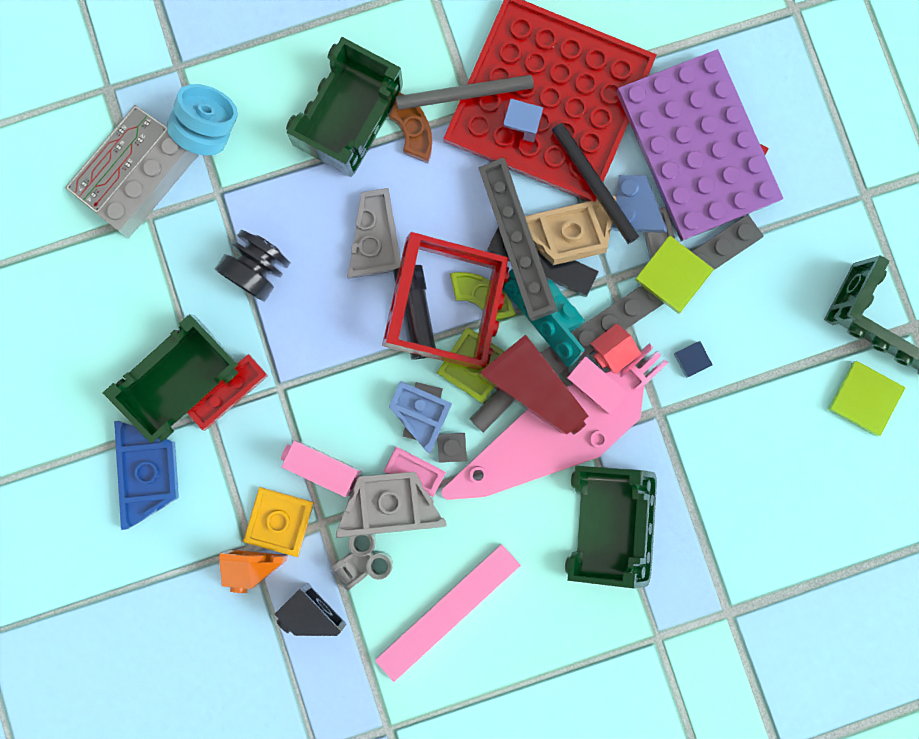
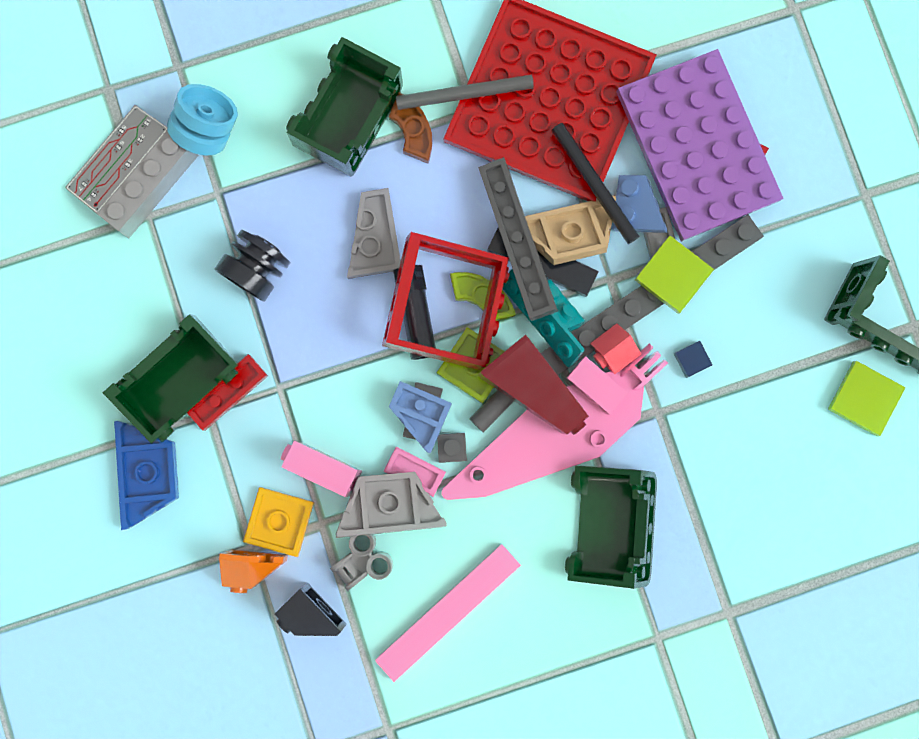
medium blue panel [504,99,543,142] -> none

